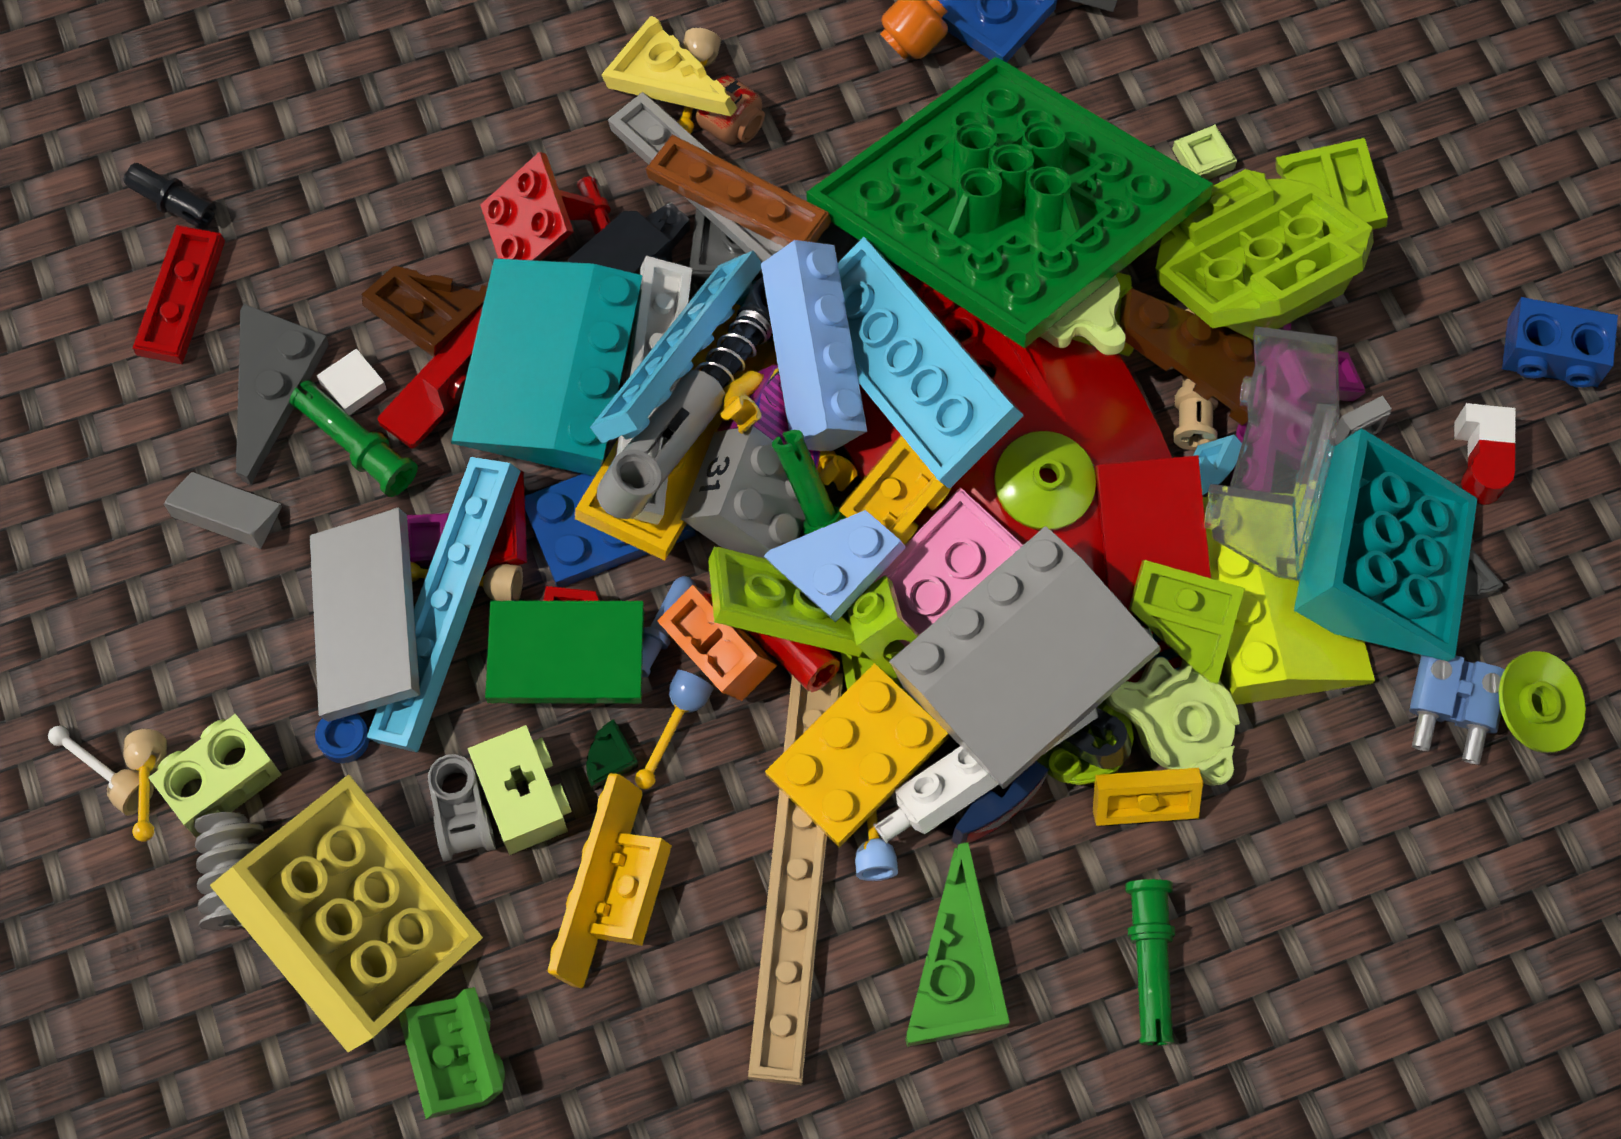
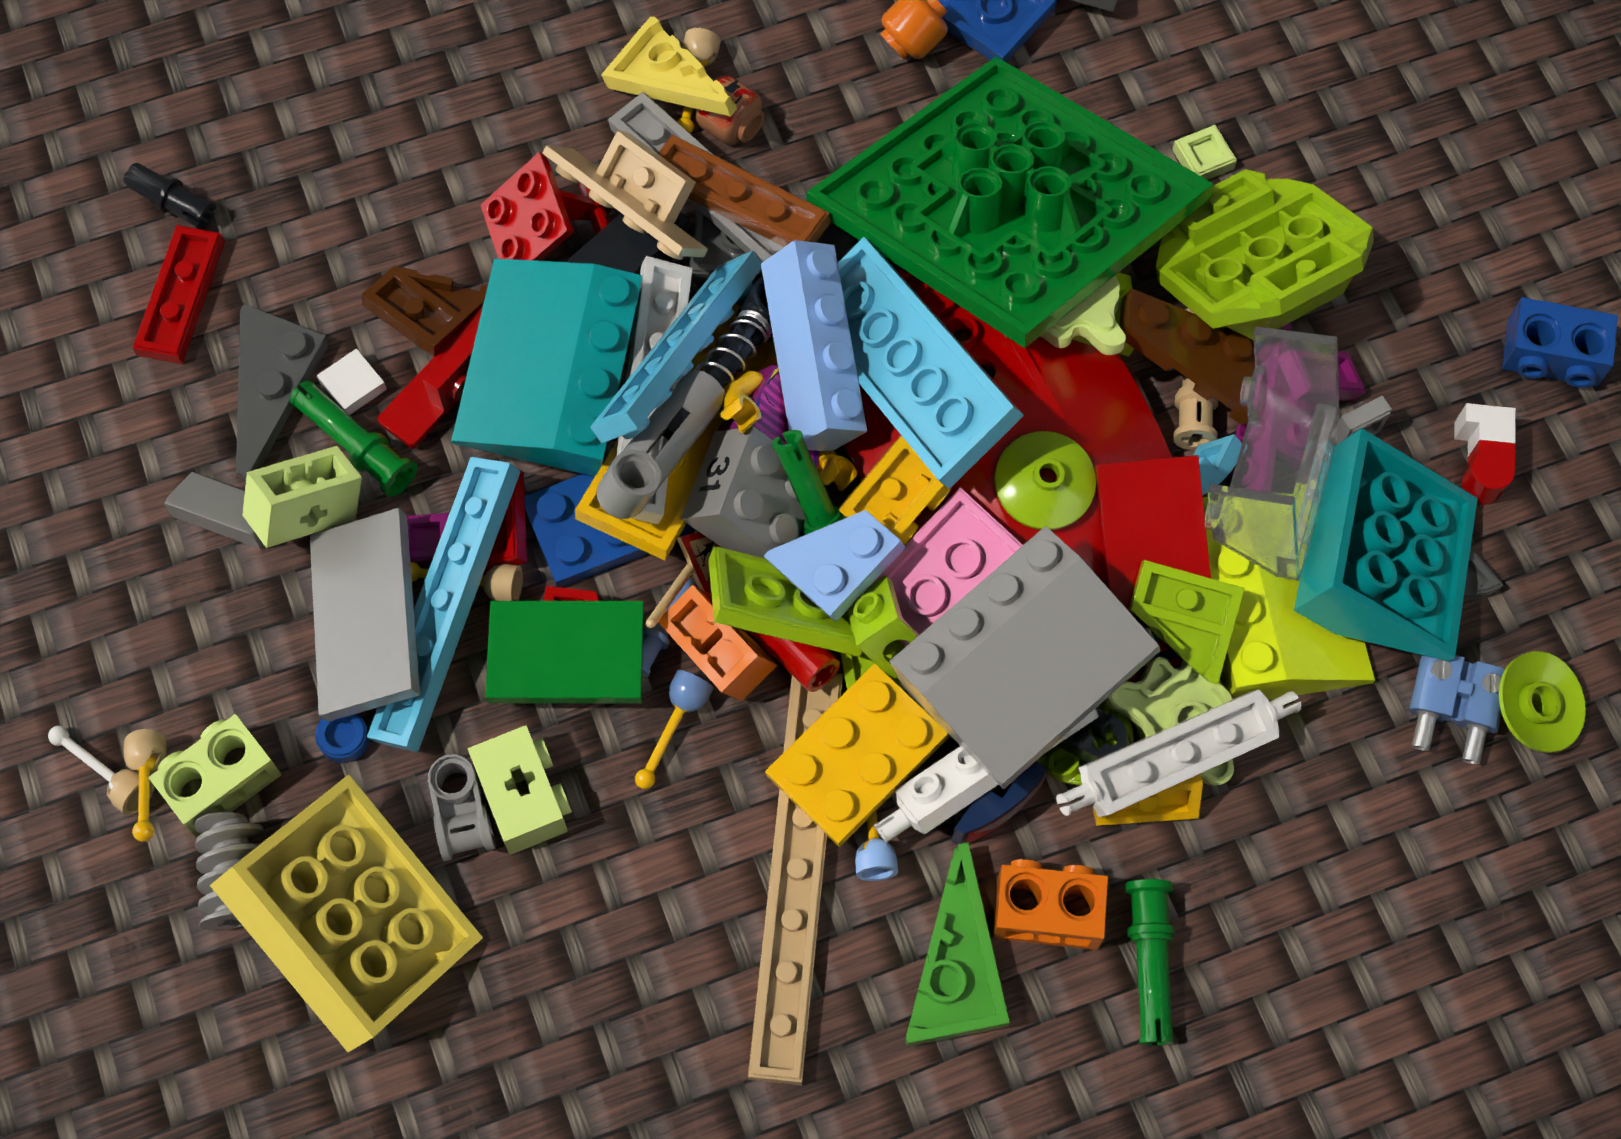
bright green bracket [398,987,505,1119] -> none
yellow bracket [548,773,672,988] -> none
dark green tile [586,719,638,791] -> none
lime wing [1276,138,1388,230] -> none
none -> yellowish green brick [242,446,362,548]
none -> tan bracket [542,131,708,260]
none -> tan piece [646,531,720,628]
none -> orange brick [993,859,1108,950]
none -> white plate [1056,689,1301,817]

